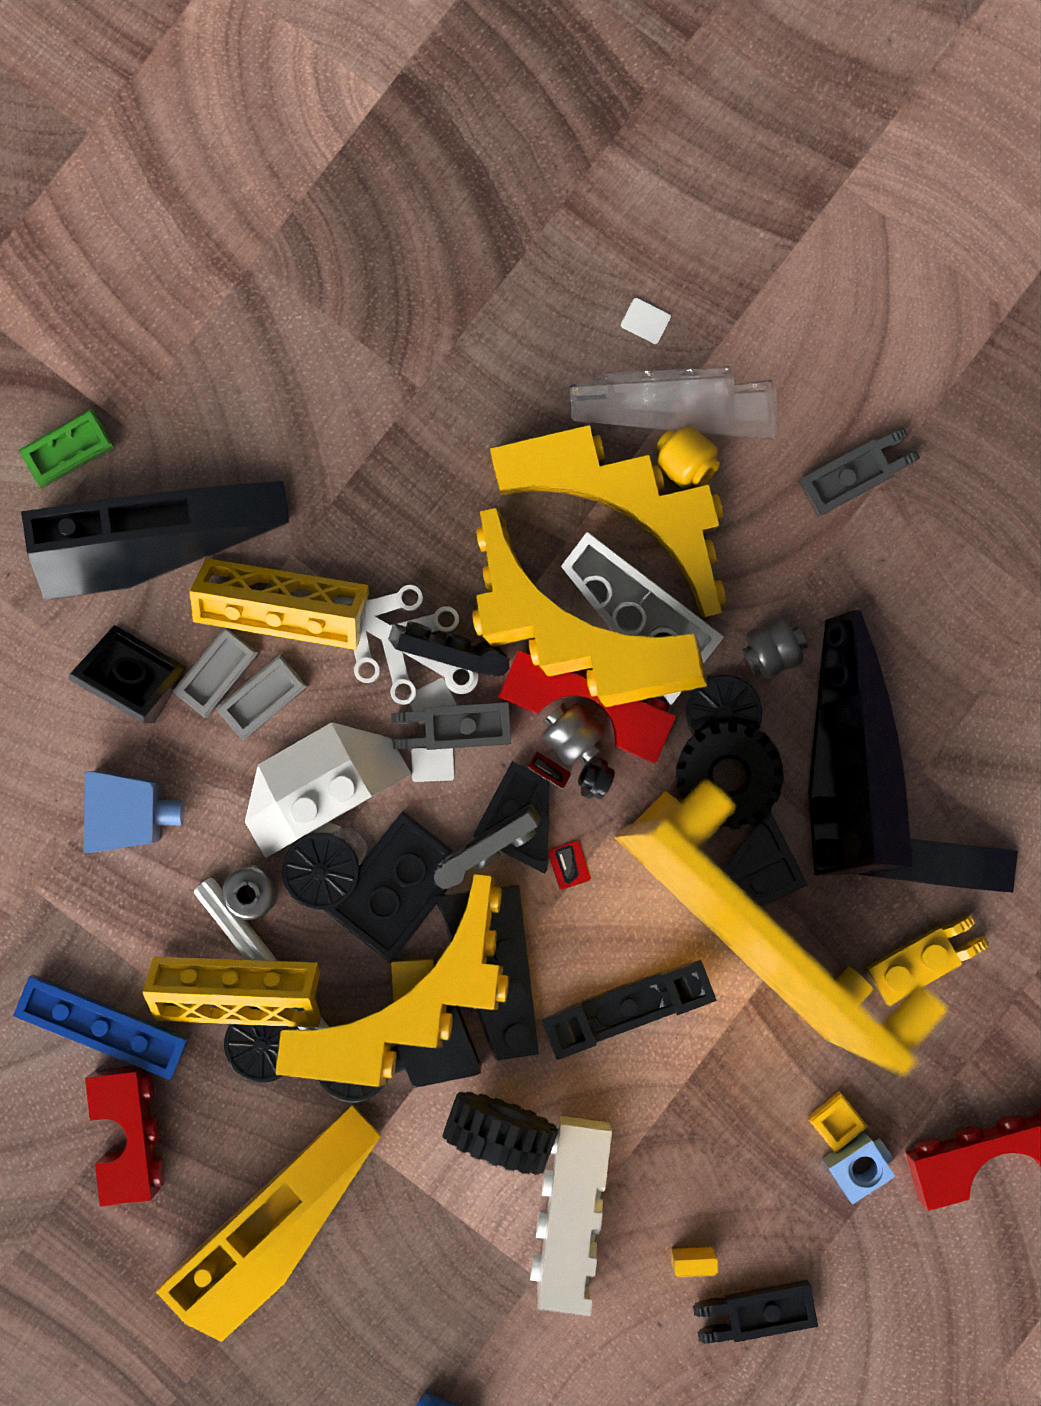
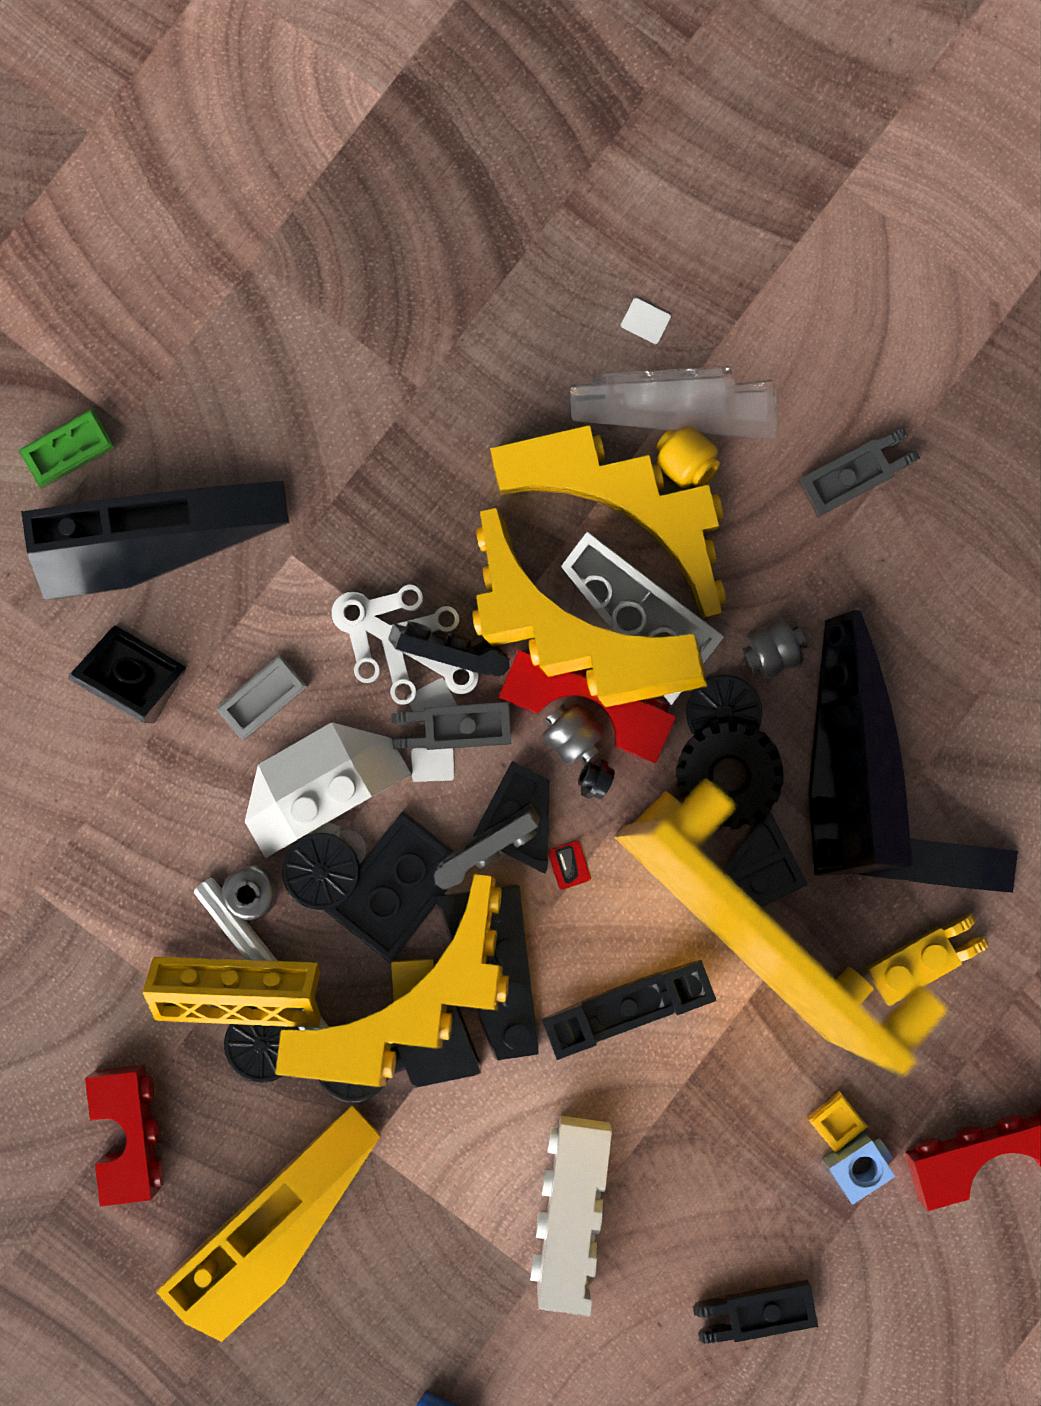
blue plate [13,974,189,1080] -> none
medium blue torso [83,771,185,853] -> none
light grey tile [172,627,260,718] -> none
yellow fence [189,558,369,650] -> none
black tyre [442,1092,558,1175] -> none
sticker [528,752,571,789] -> none
yellow tile [671,1247,718,1277] -> none

